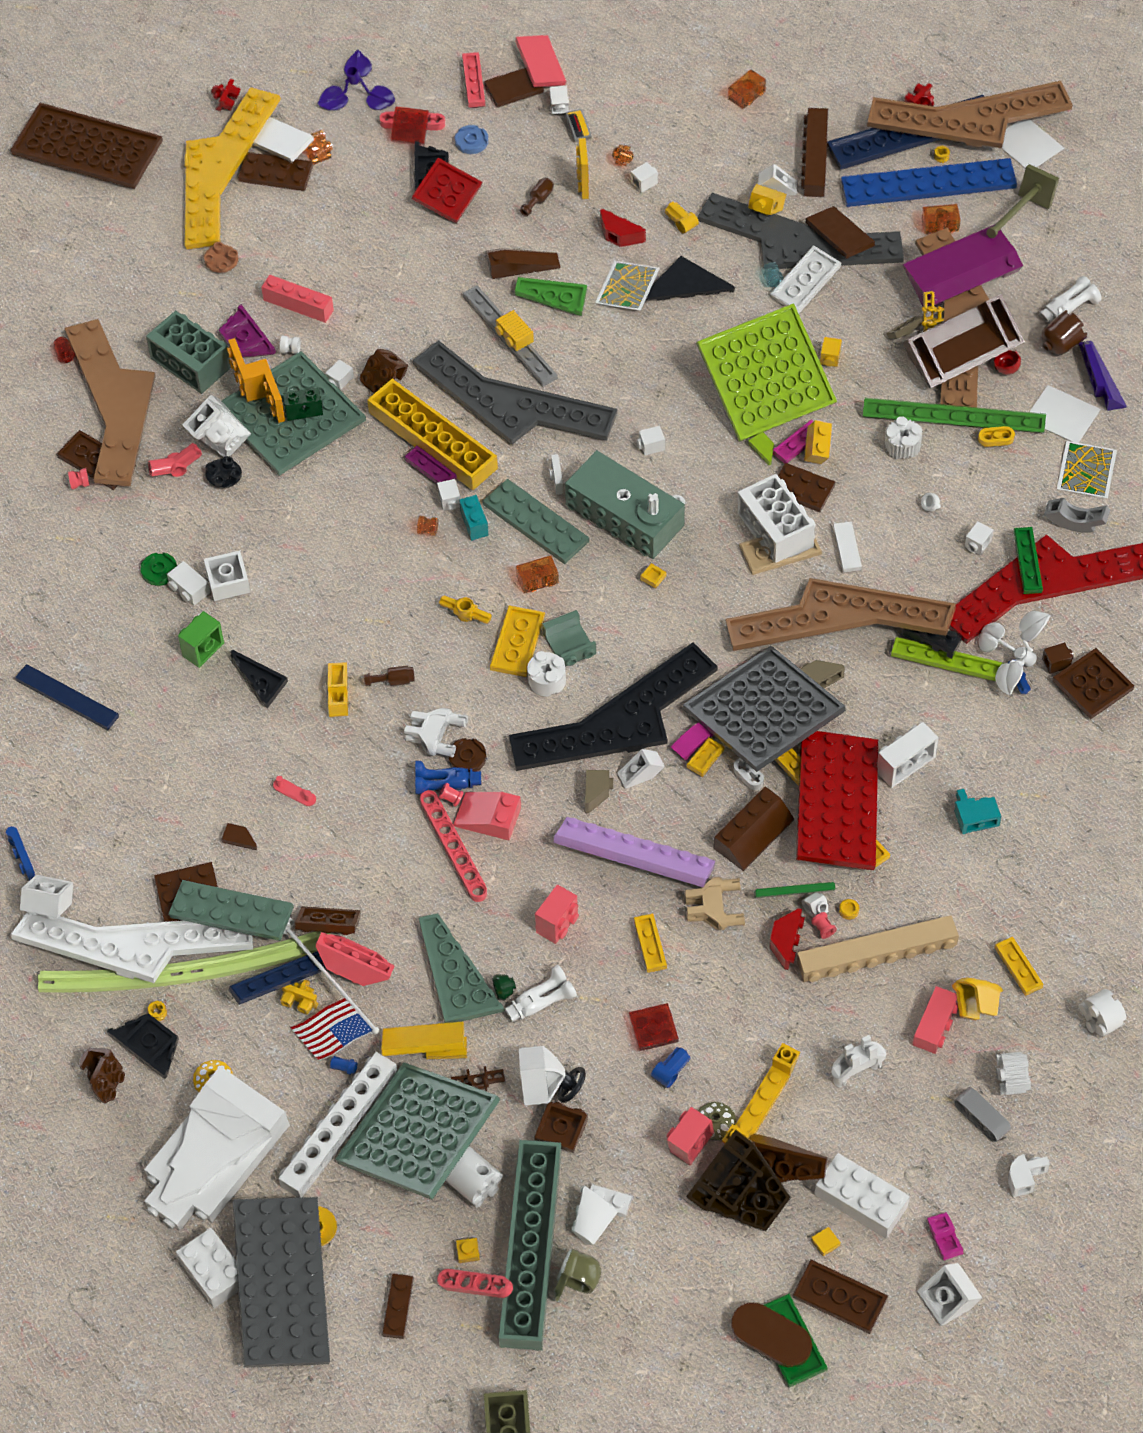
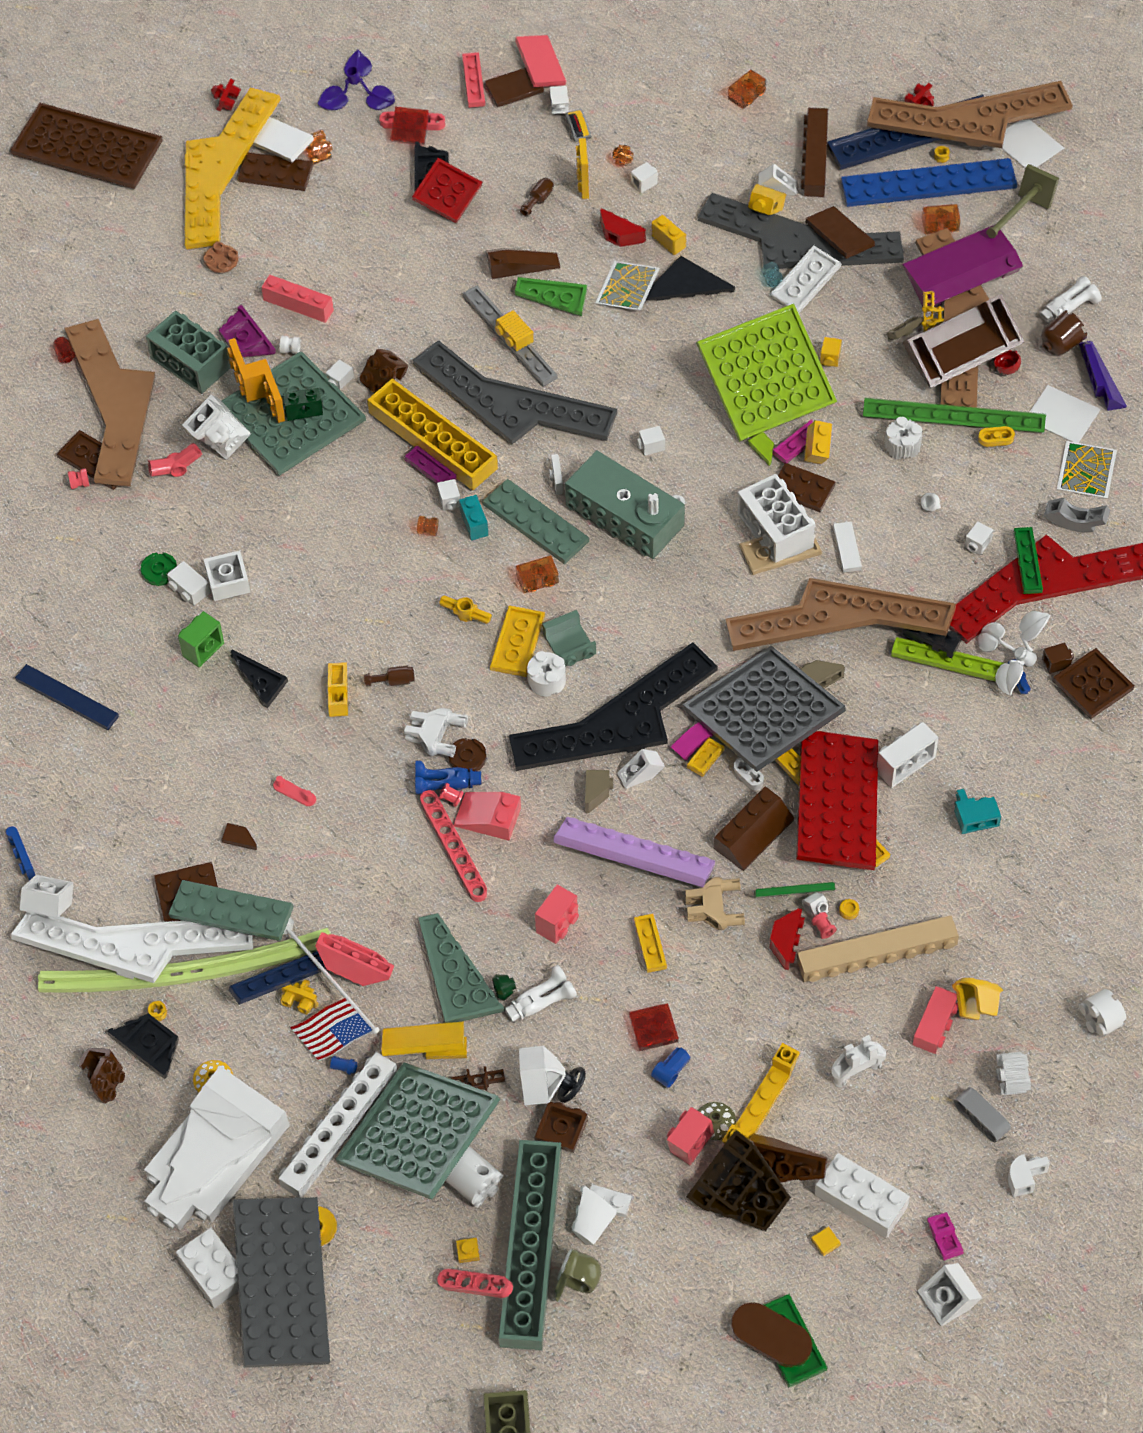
black dish [205,456,242,488] -> none
reddish brown plate [295,906,361,935] -> none
reddish brown plate [382,1274,414,1339] -> none
medium blue tile [455,125,488,154] -> none
yellow plate [640,563,666,589] -> none
yellow piece [665,202,699,234] -> none
reddish brown tile [792,1259,888,1334] -> none
yellow plate [995,936,1044,996] -> none
none -> yellow brick [652,214,687,255]

